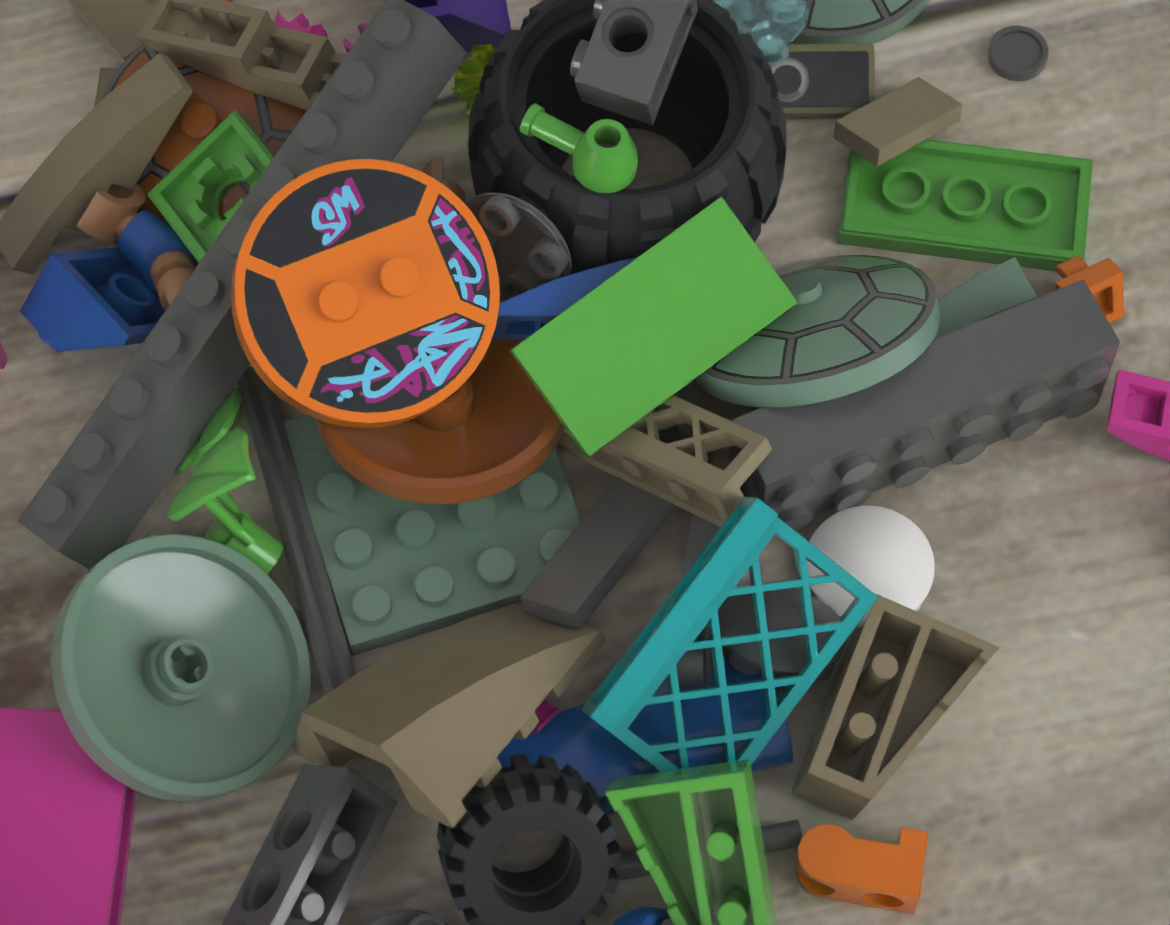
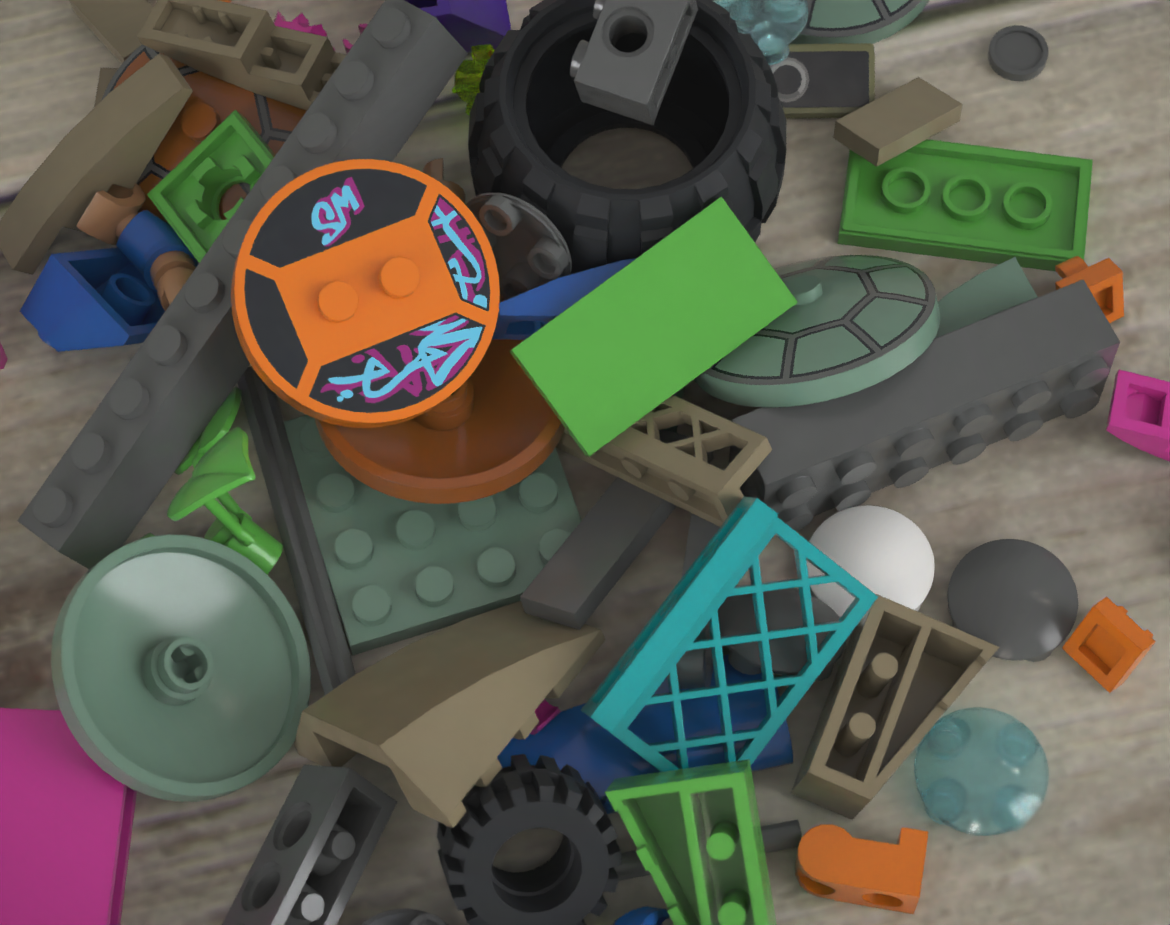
bright green bar [520,103,638,193] -> none
none -> clear light blue dish [914,707,1049,836]
none -> dark grey dish [947,539,1078,662]
none -> orange tile [1062,597,1156,693]

